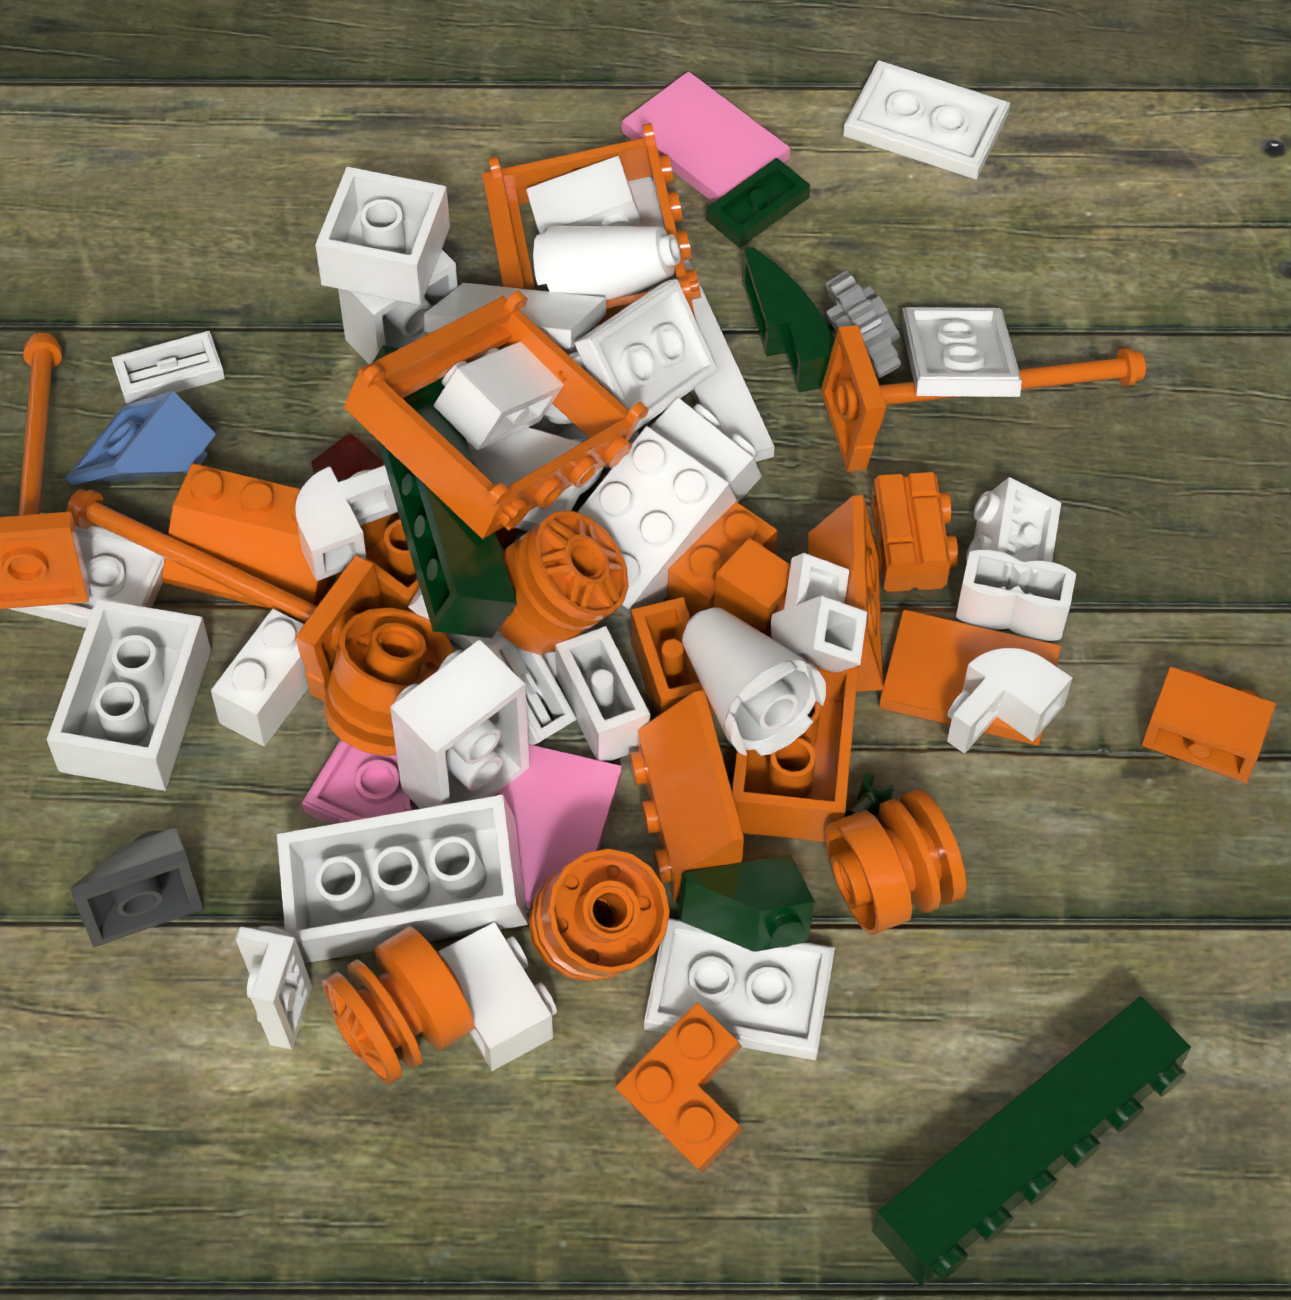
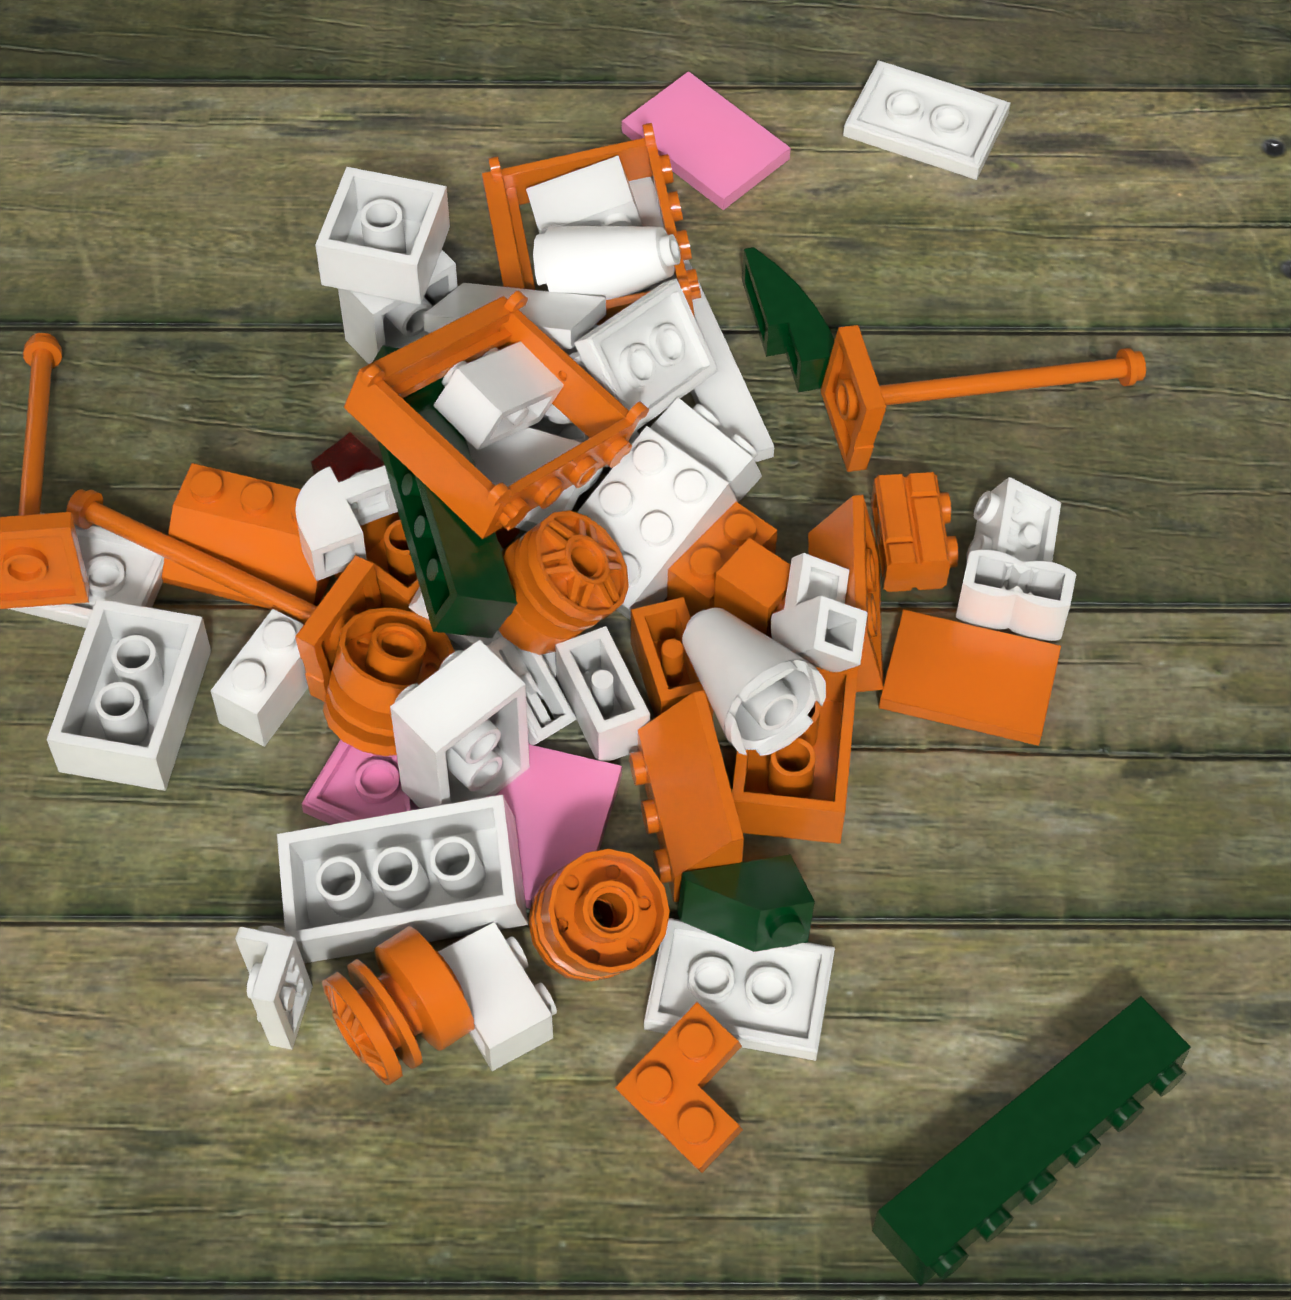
medium blue slope [65,391,216,486] -> none
dark grey slope [70,827,204,947] -> none
white tile [111,331,225,404] -> none
dark green plate [706,158,811,248] -> none
light grey gear [825,270,901,379] -> none
orange wheel [825,788,967,935] -> none
dark green hand [845,773,895,817] -> none
white tile [901,307,1022,397] -> none
white brick [947,648,1073,754] -> none
orange brick [1141,666,1276,783] -> none

